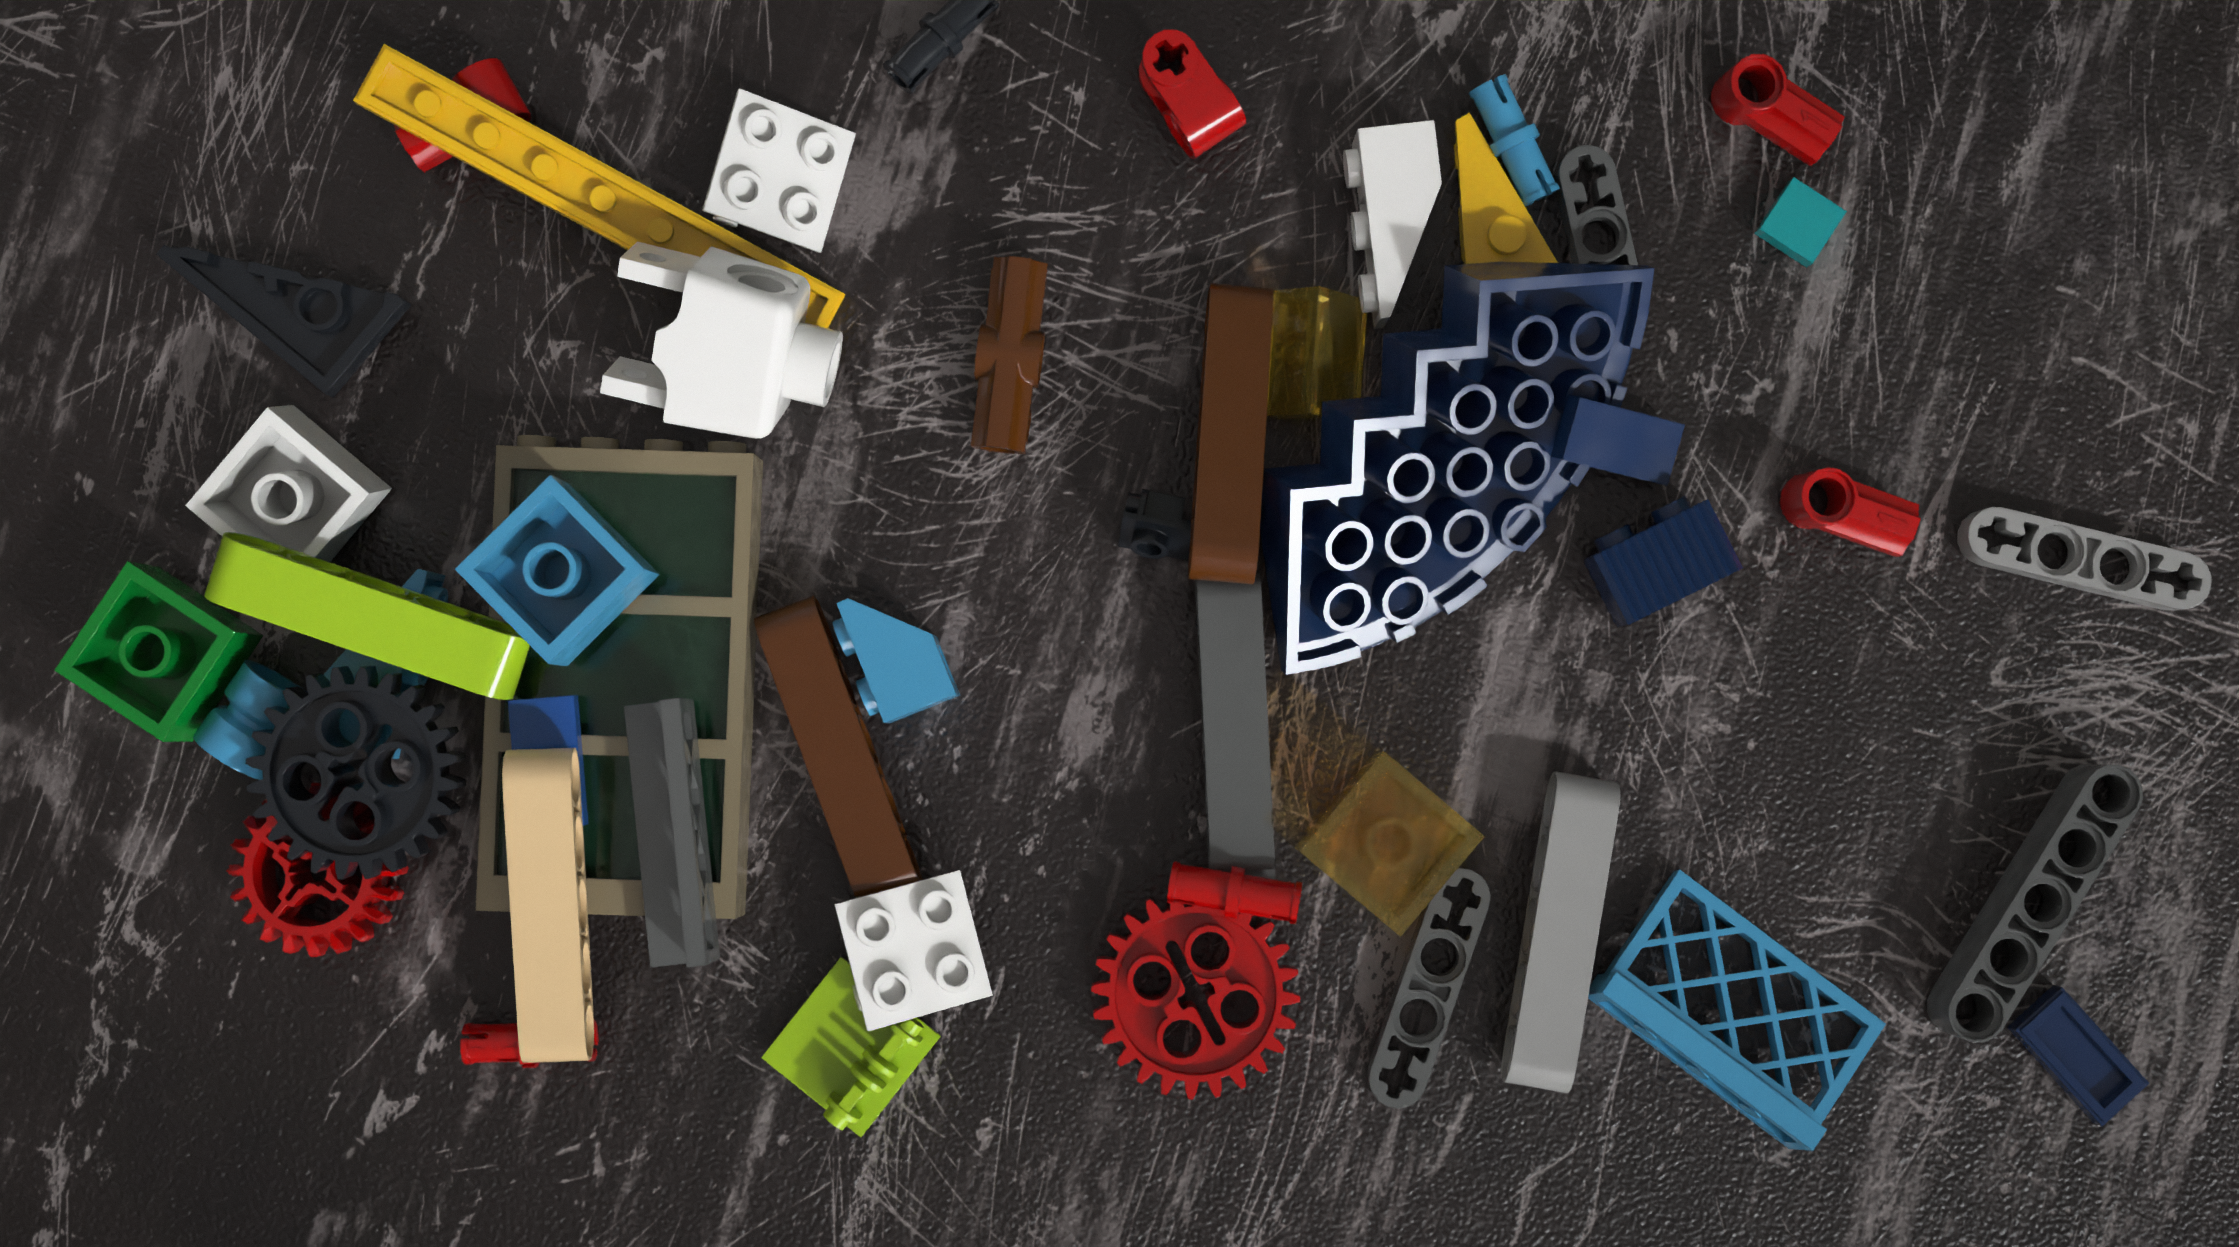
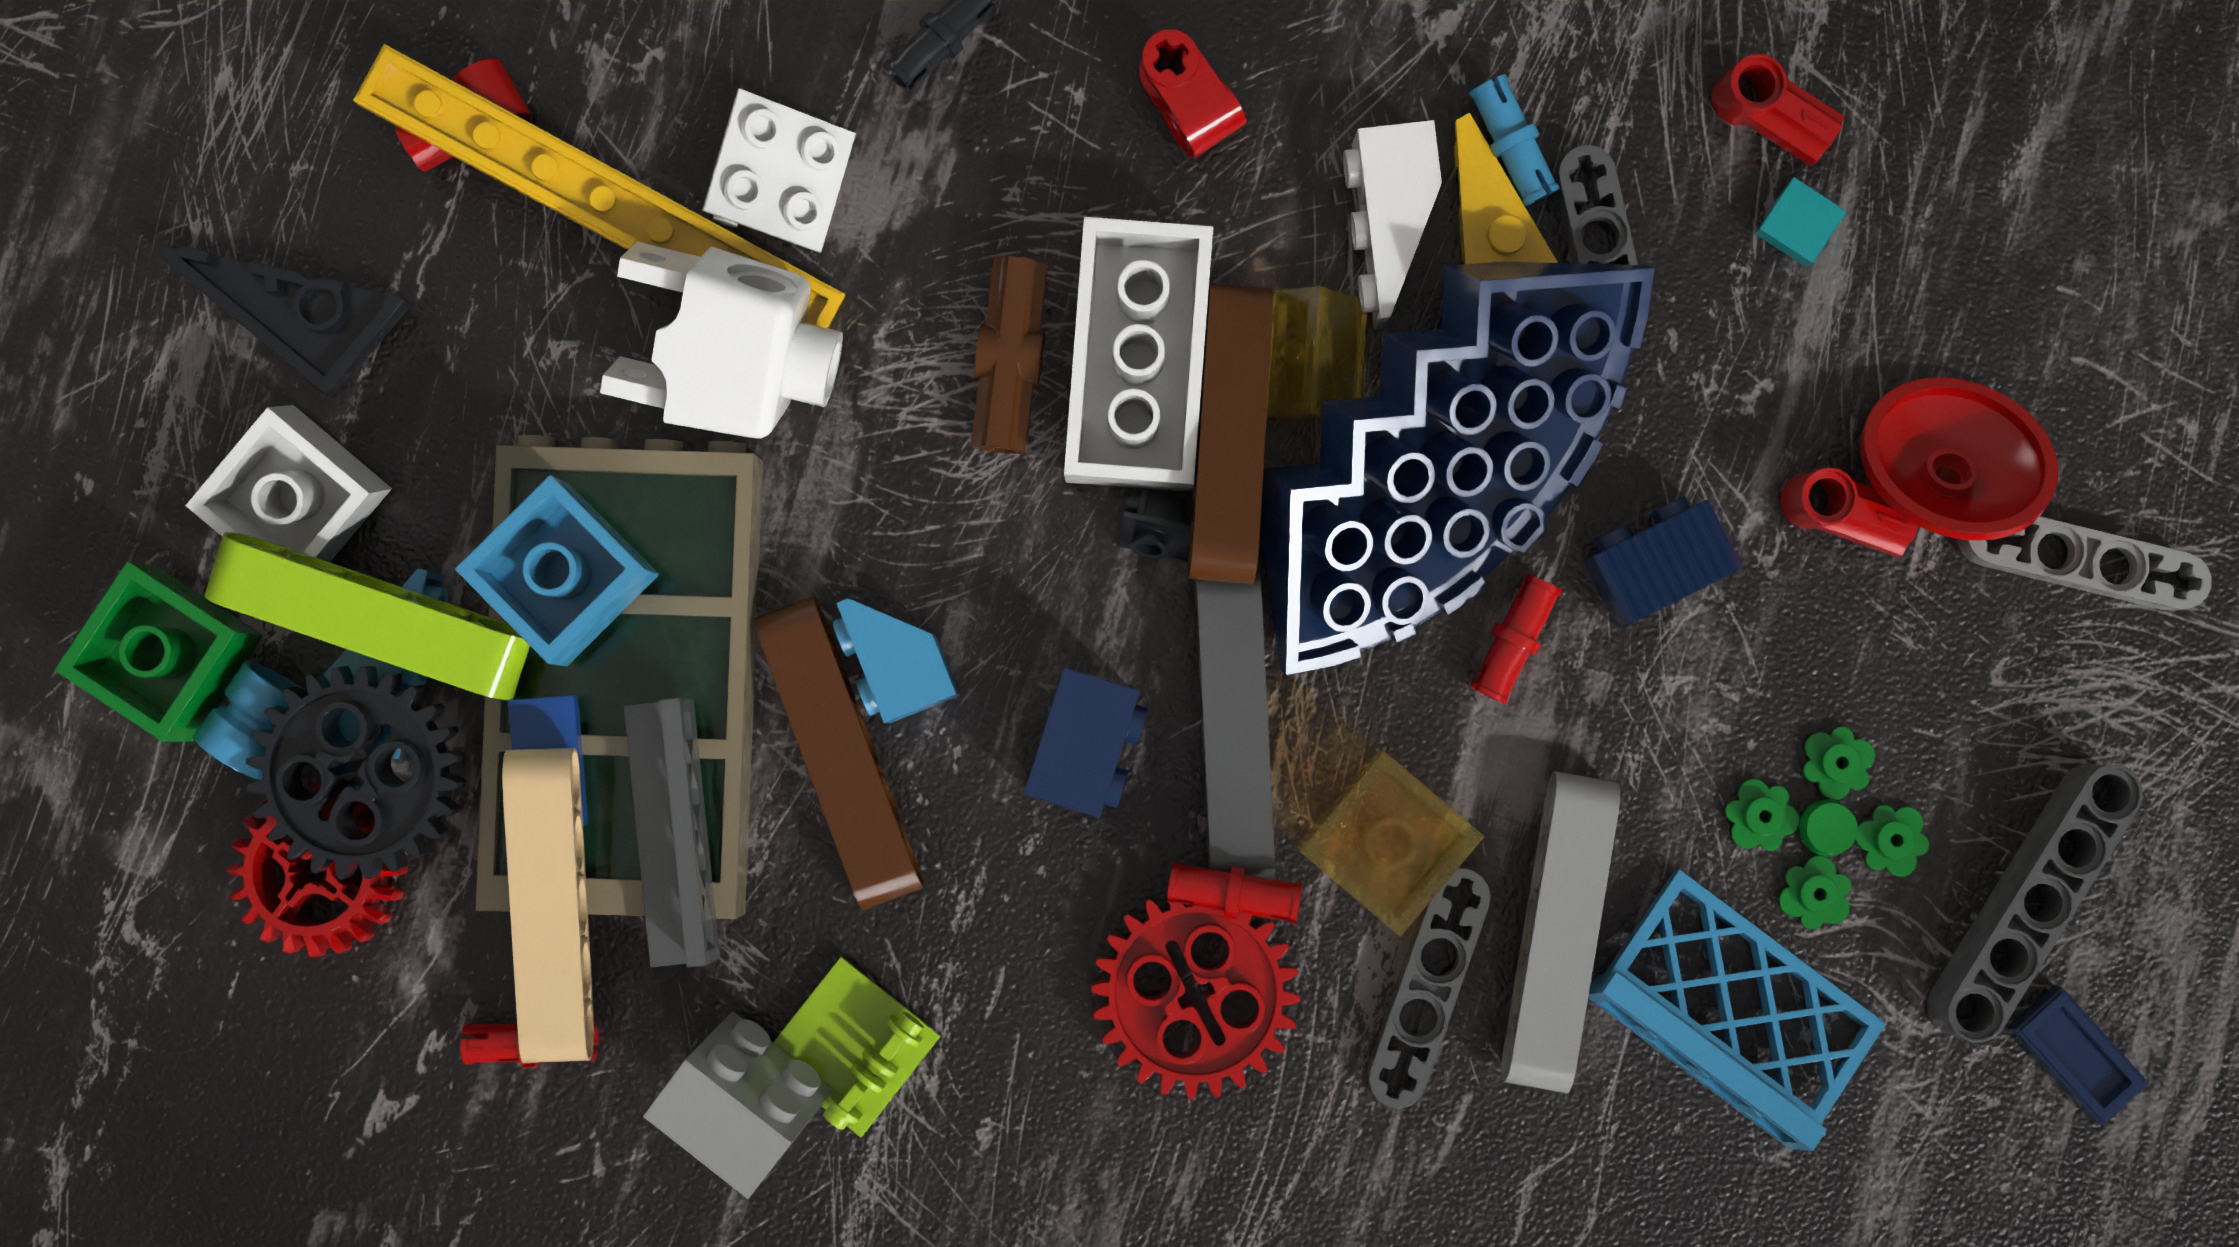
white hinge [834,870,993,1031] -> none
dark blue tile [1551,394,1685,486] -> none
none -> light grey brick [643,1011,833,1199]
none -> dark blue brick [1024,667,1148,818]
none -> white brick [1064,217,1213,492]
none -> red pin [1469,573,1563,705]
none -> green plant [1725,727,1929,930]
none -> red dish [1860,377,2058,541]

